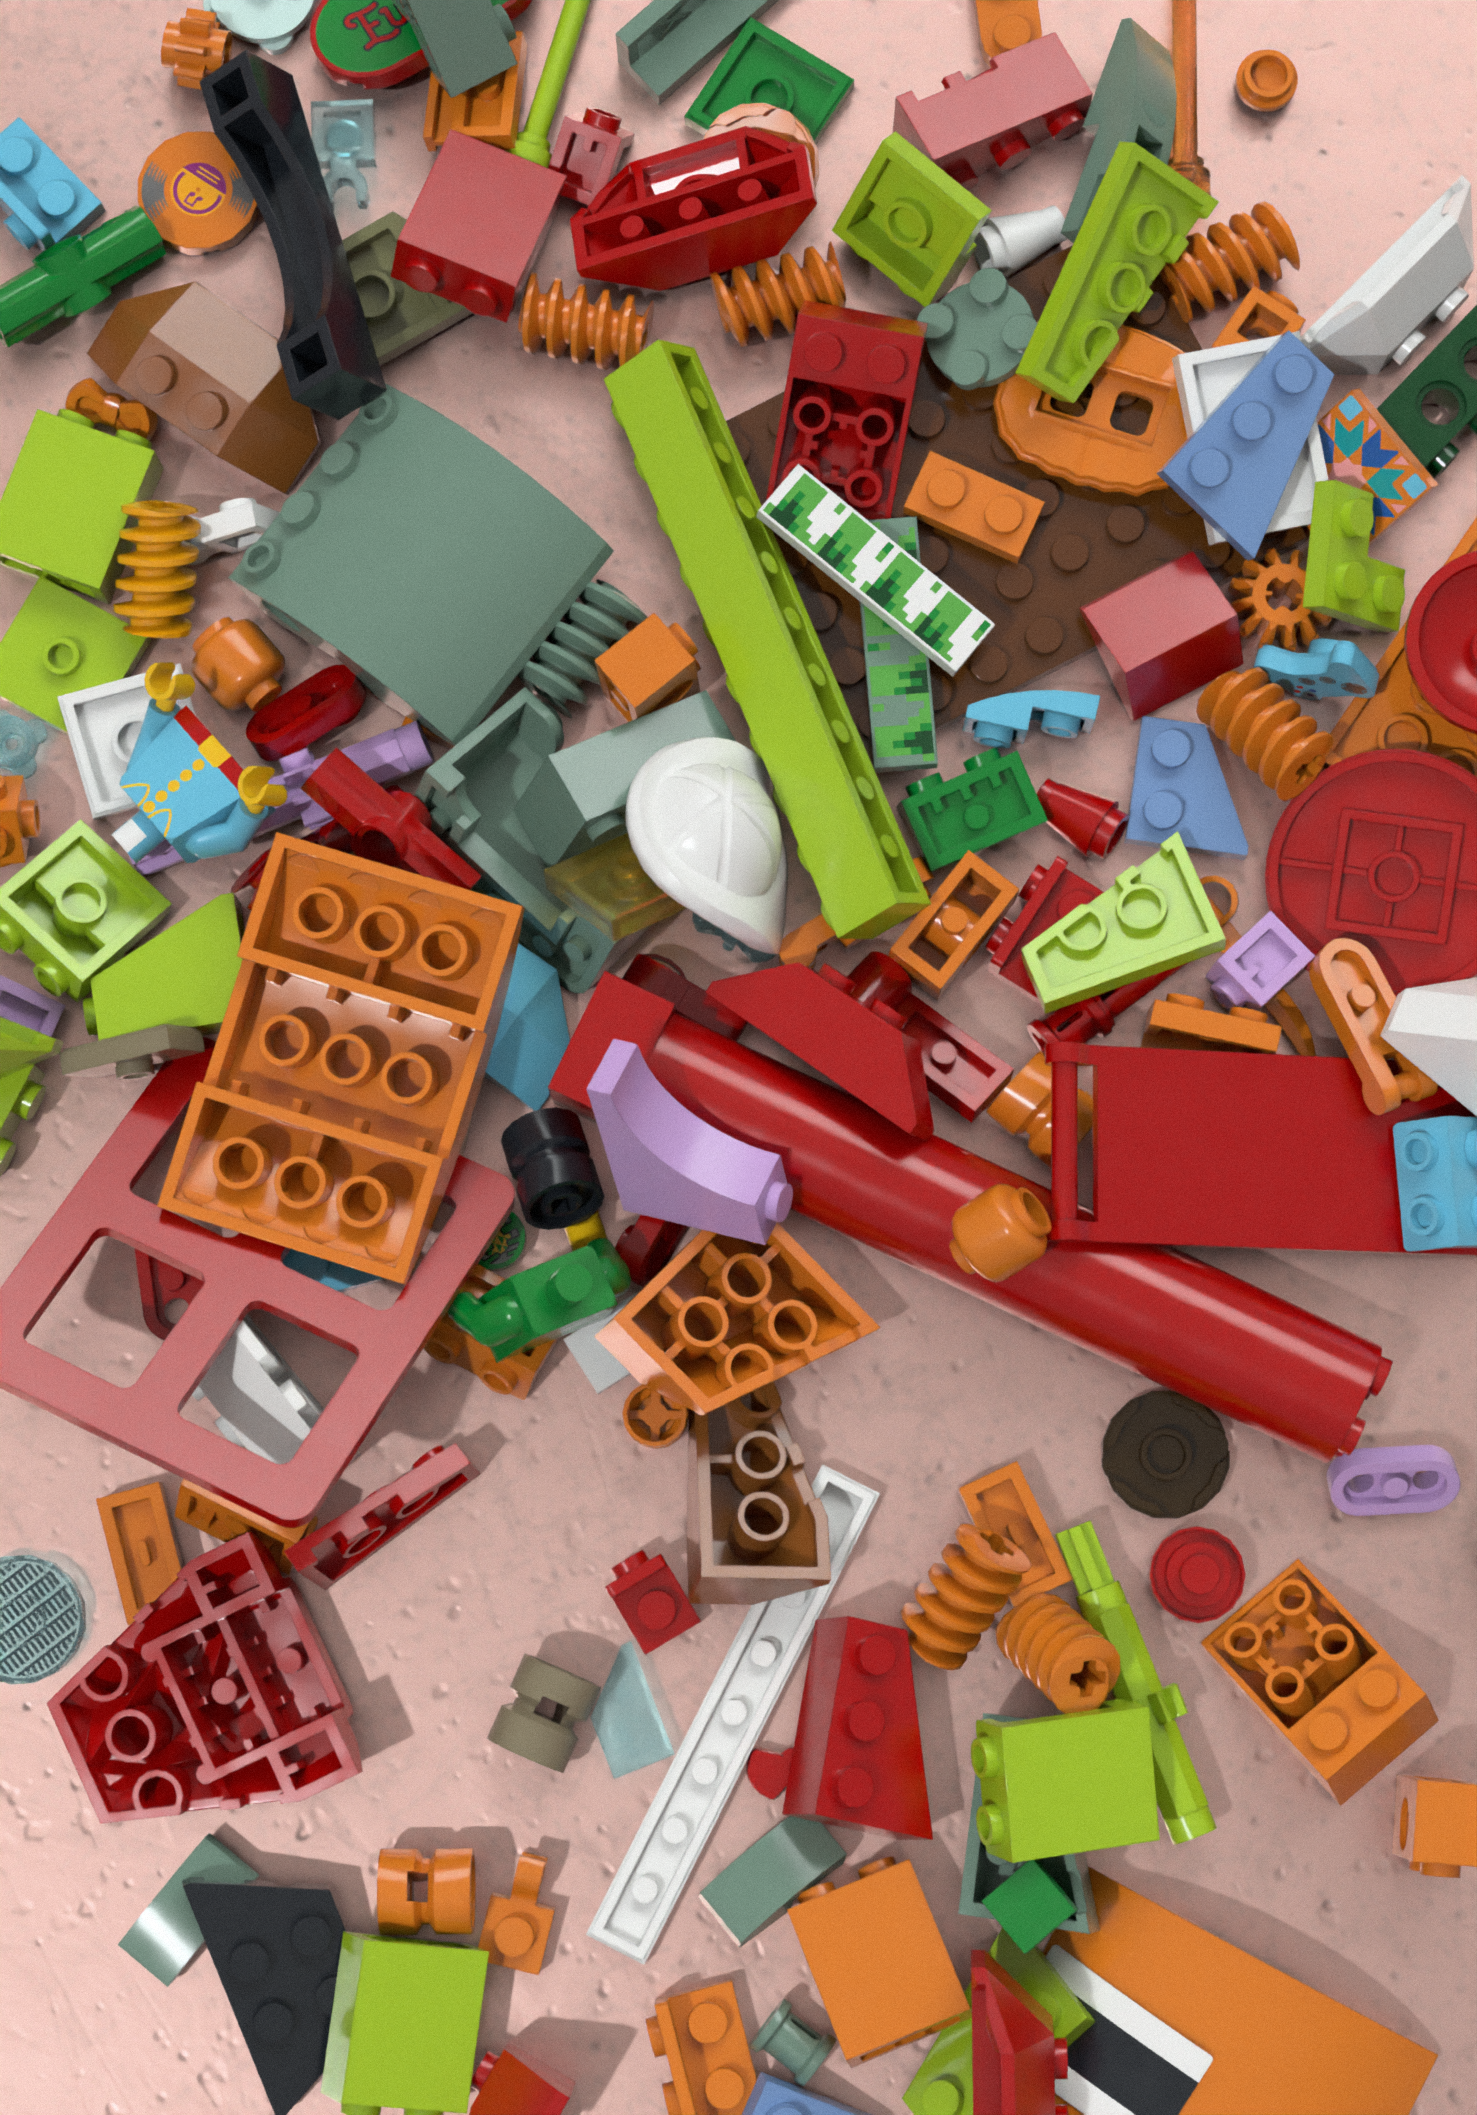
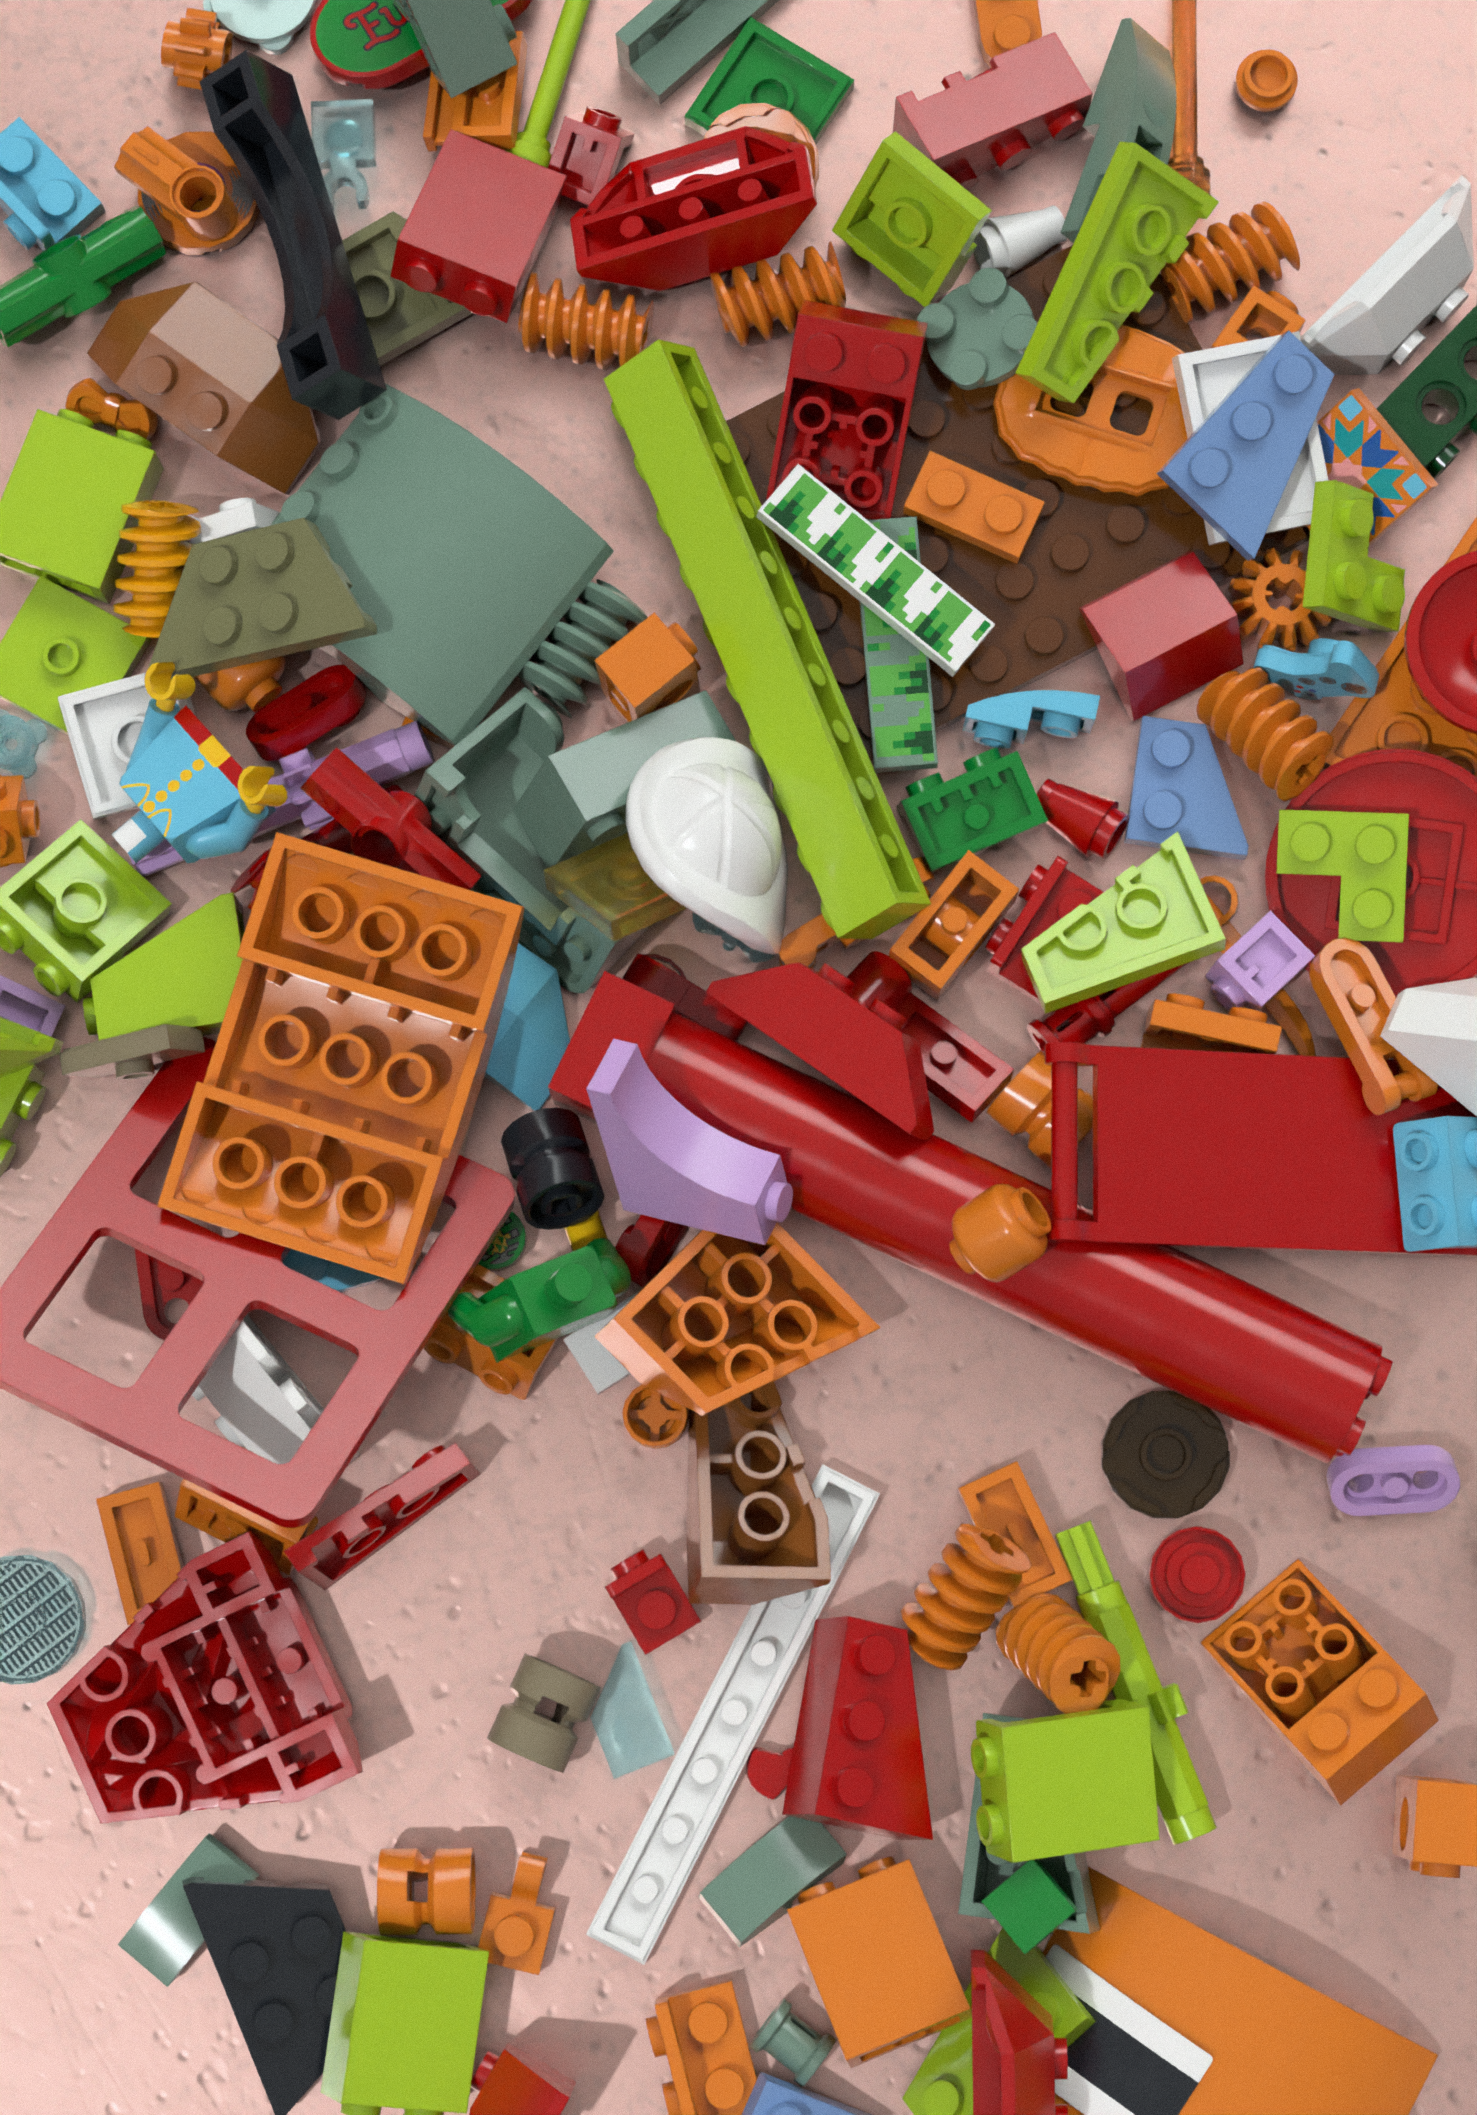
none -> orange piece [114,126,237,241]
none -> olive wing [148,517,377,680]
none -> lime plate [1276,809,1409,942]

